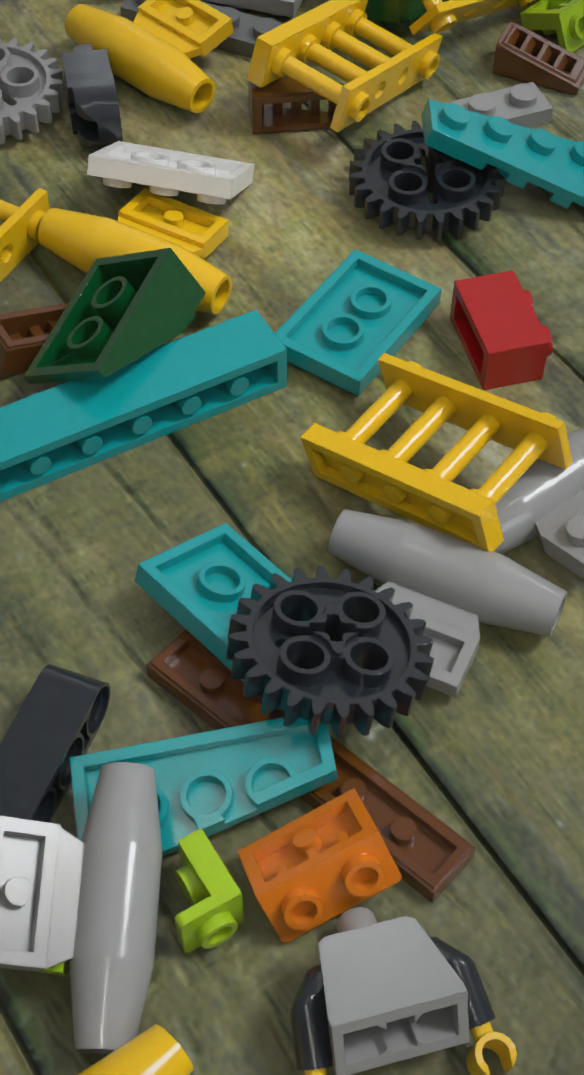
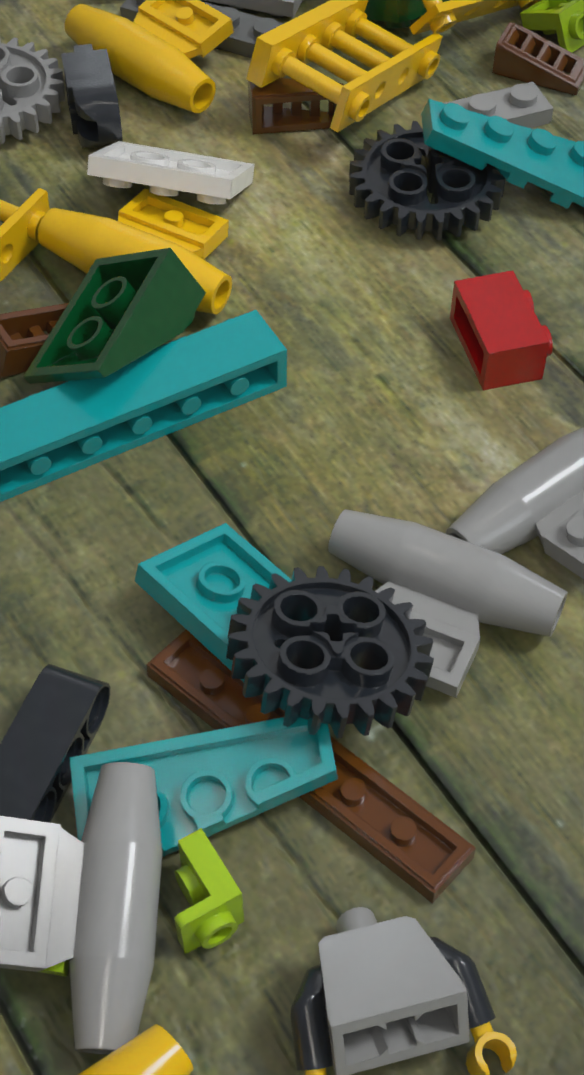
orange bracket [237,788,402,943] -> none
teal plate [275,249,442,396] -> none
yellow fence [300,353,573,552] -> none

